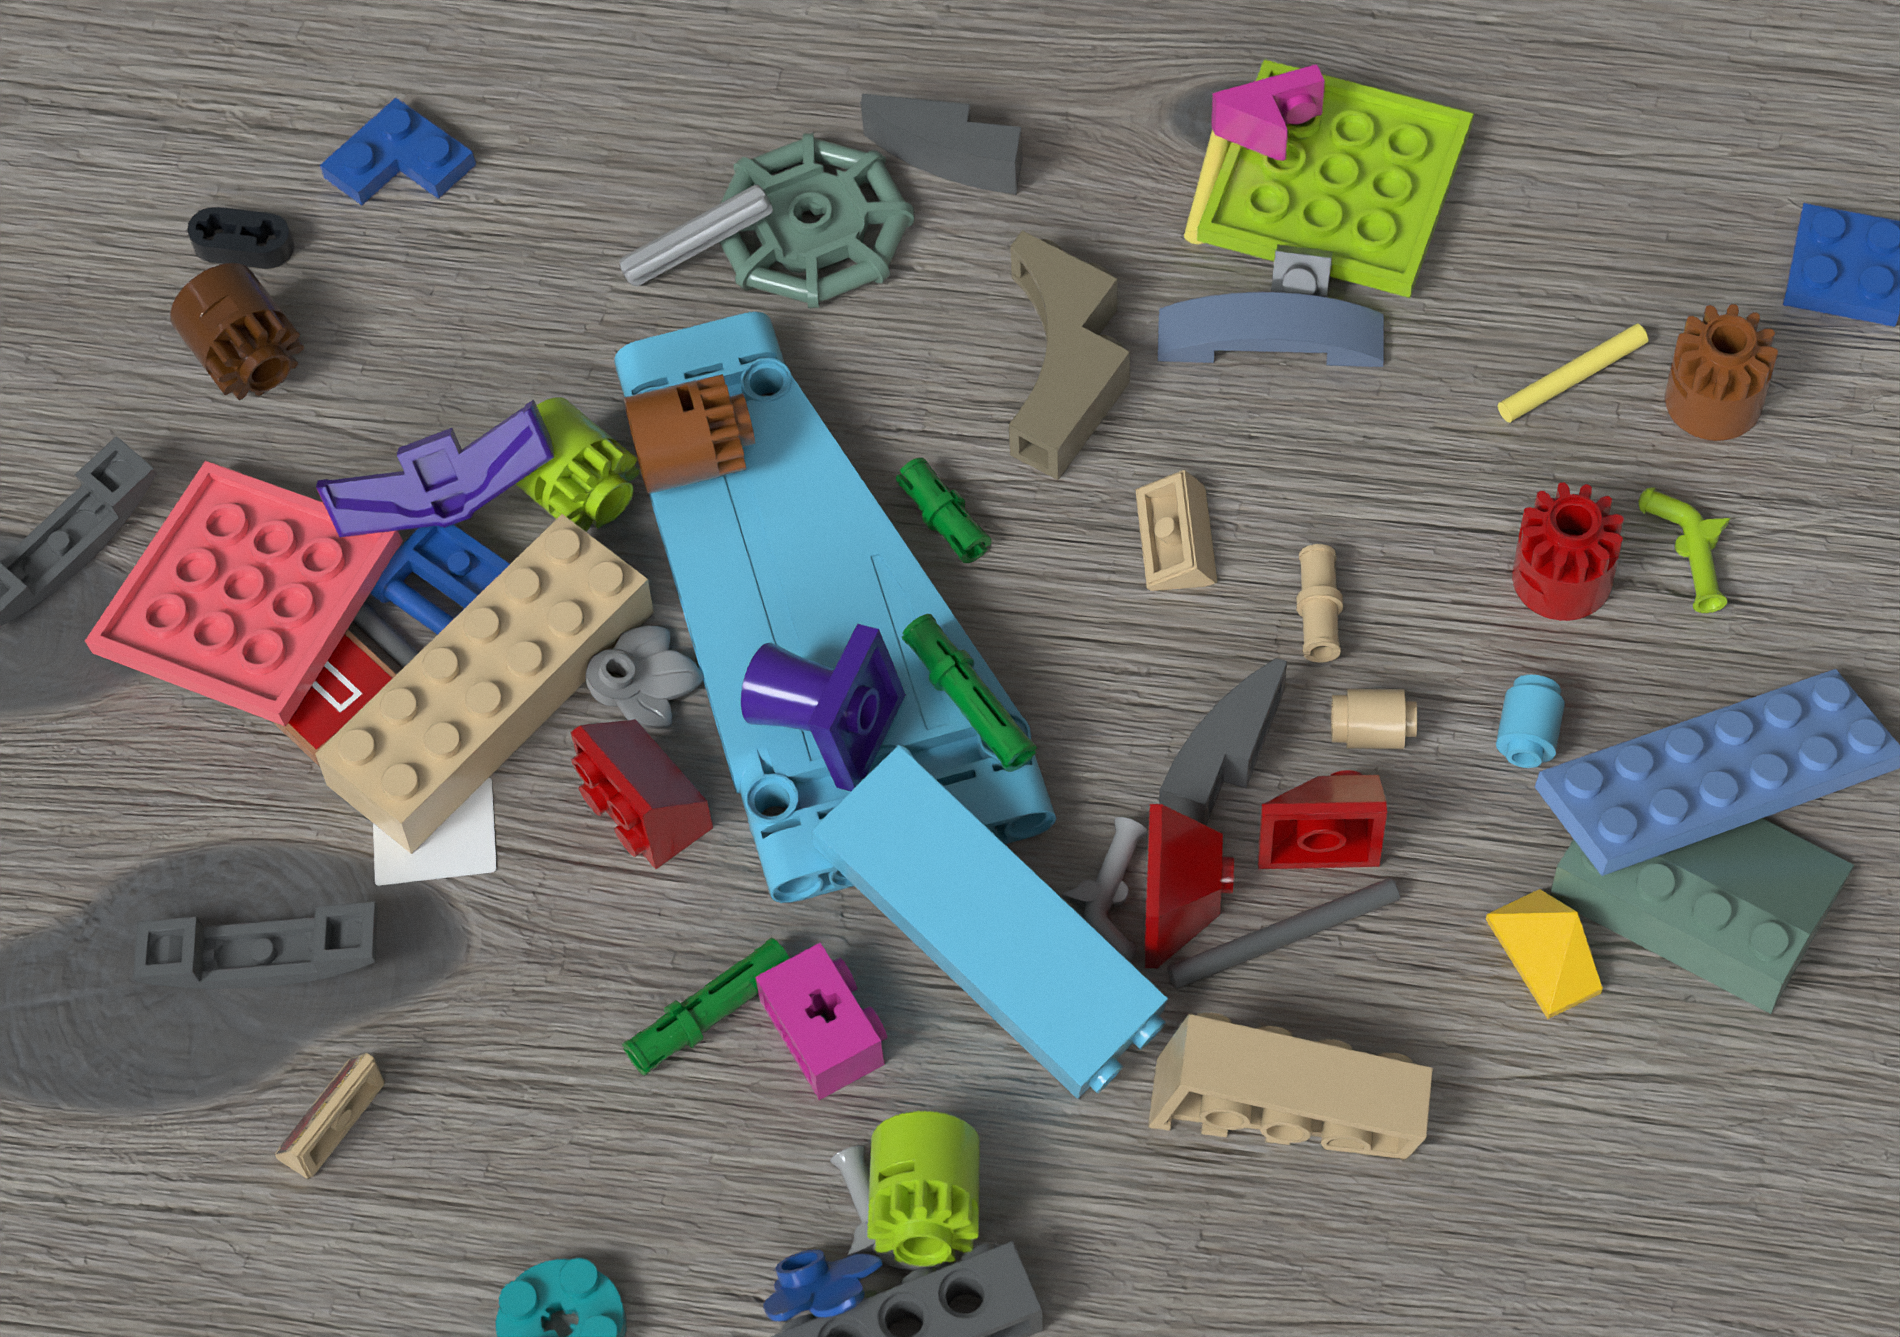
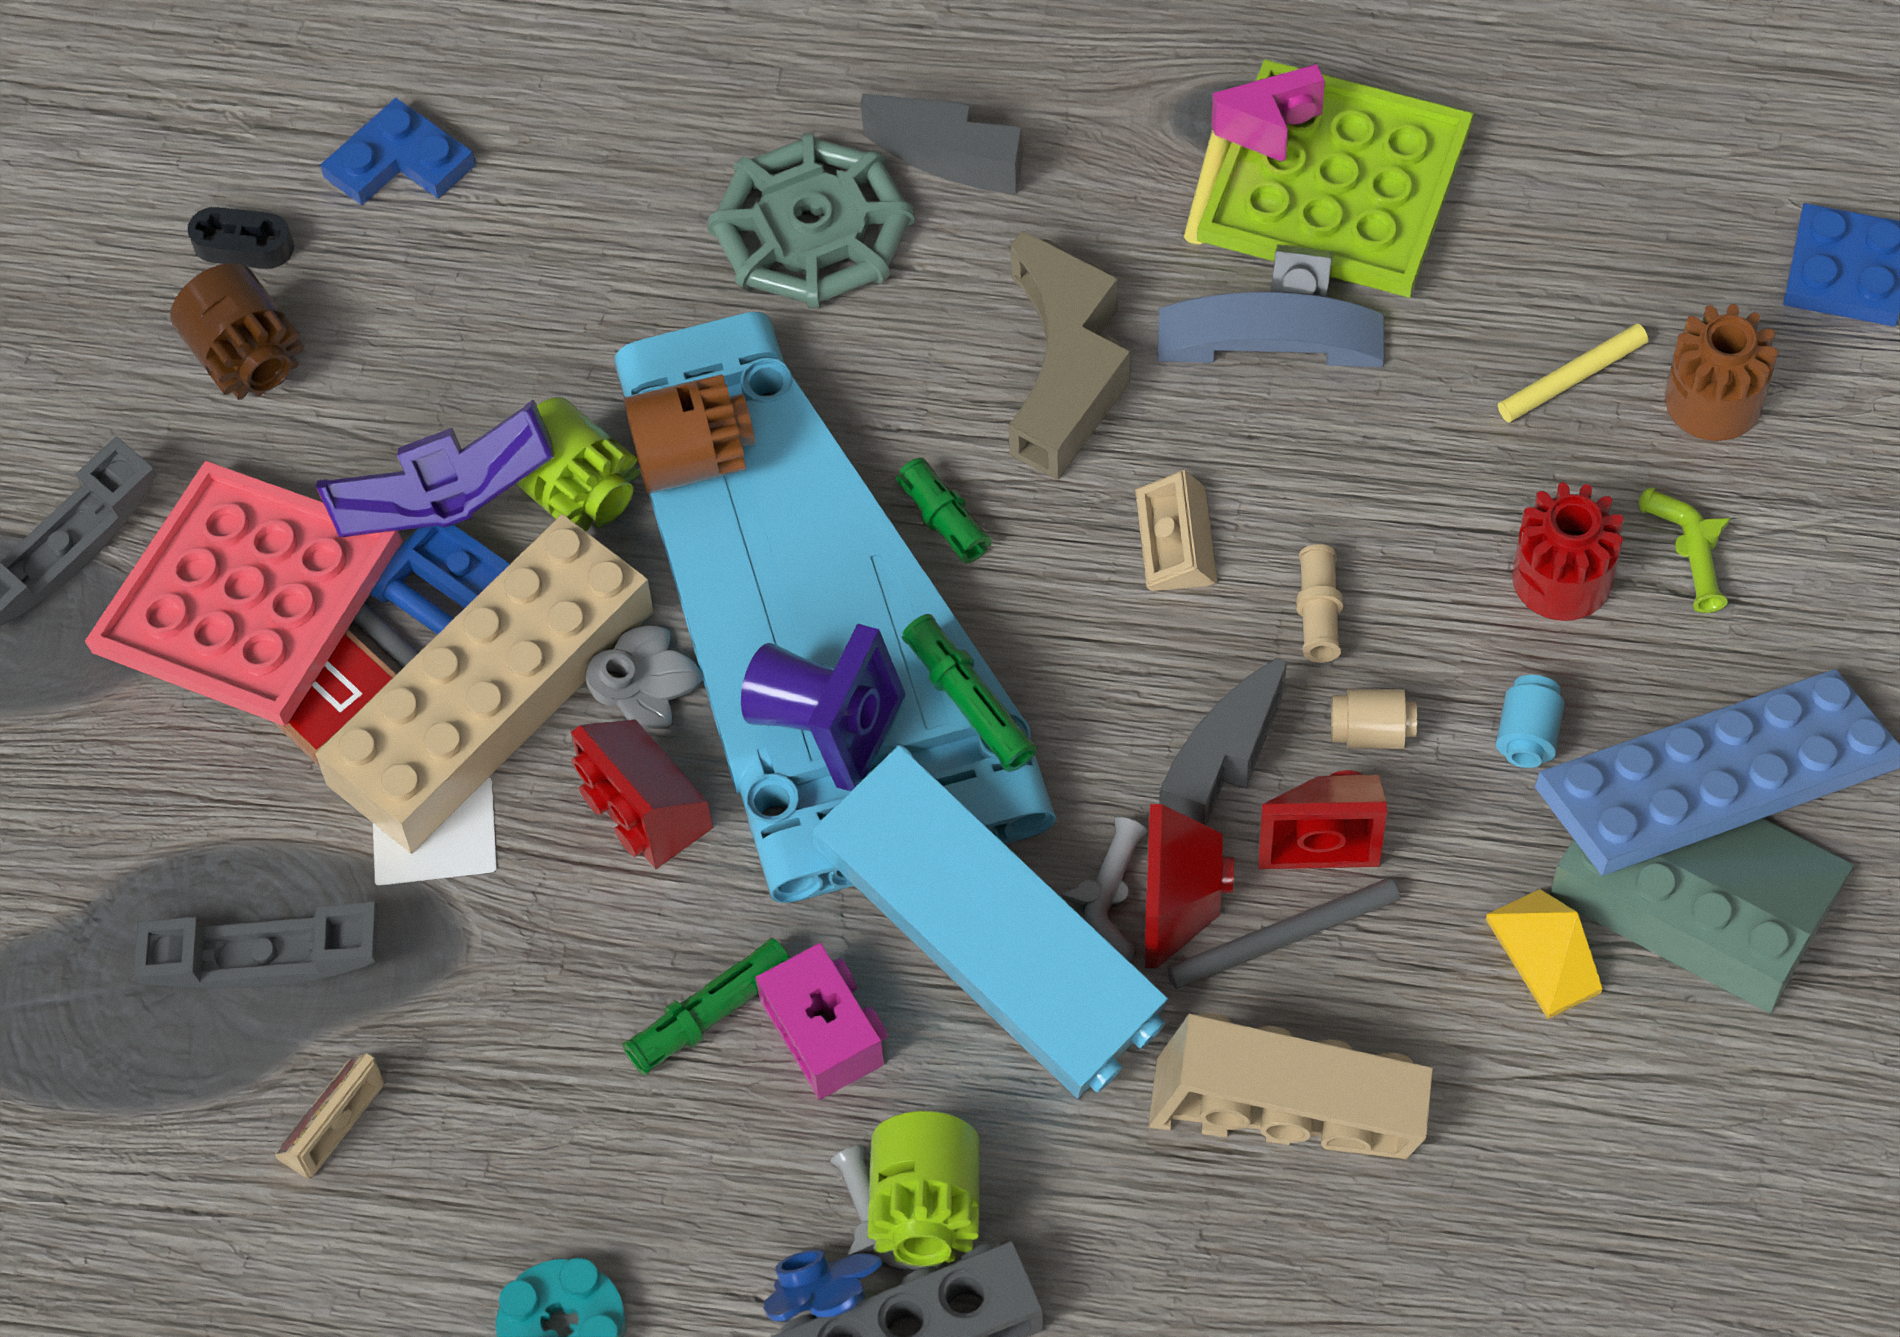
light grey axle [619,185,773,286] -> none

